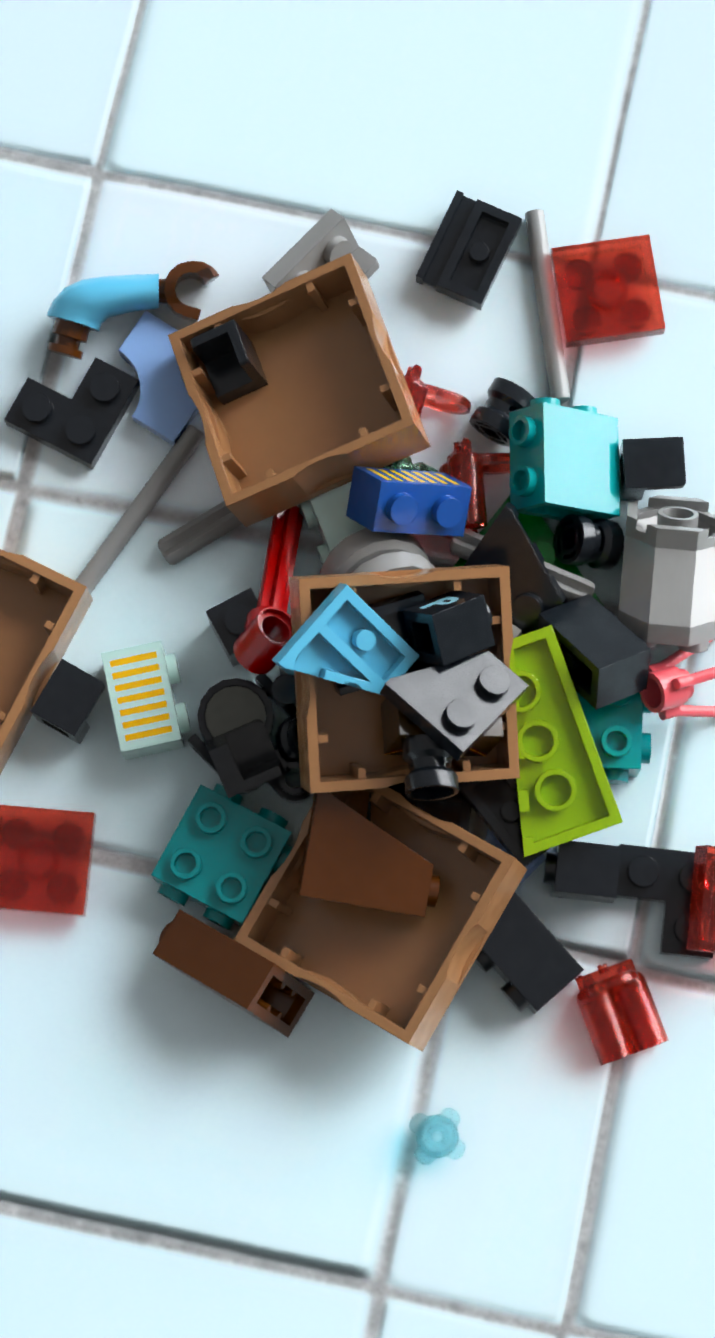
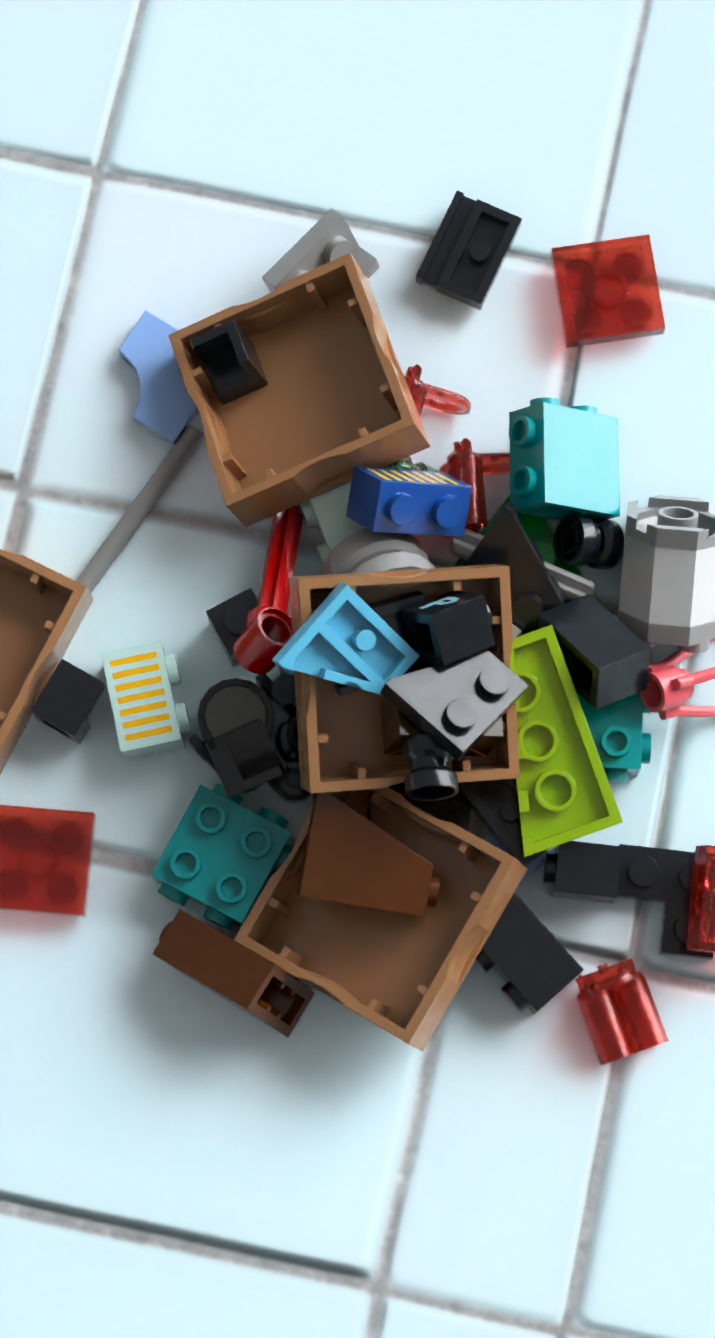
black plate [4,357,140,469] -> none
medium azure piece [47,261,219,360] -> none
light grey axle [158,501,242,565] -> none
clear light blue plate [409,1108,466,1165] -> none
black wheel [469,377,535,447] -> none
light grey bar [525,209,570,403] -> none
black panel [619,437,686,501] -> none

